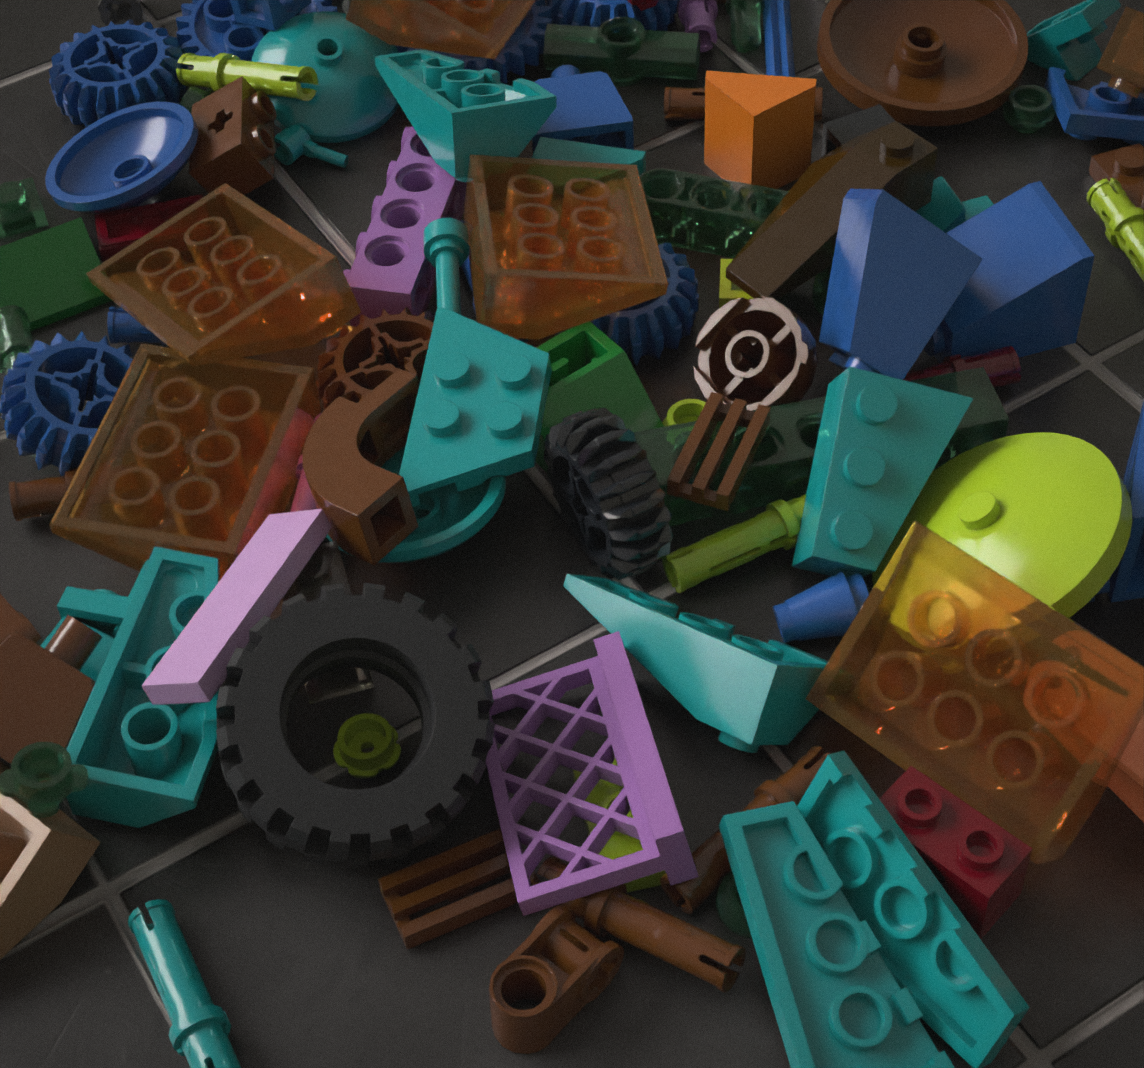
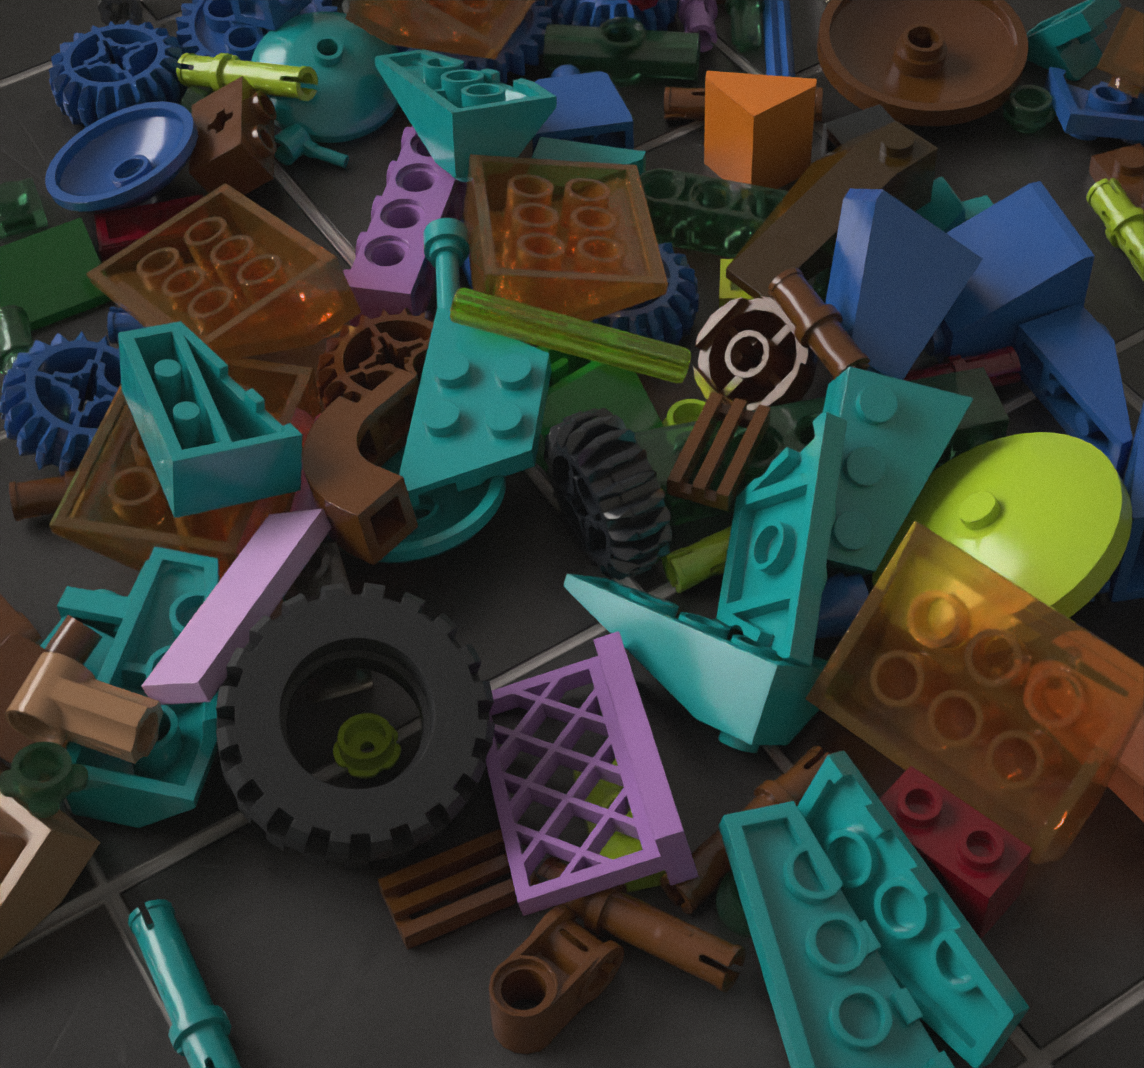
none -> medium nougat piece [5,652,164,764]
none -> teal wedge [118,321,303,518]
none -> clear neon green axle [450,287,691,383]
none -> teal wing [716,412,847,667]
none -> reddish brown pin [768,268,870,380]
none -> blue slope [1014,303,1133,481]

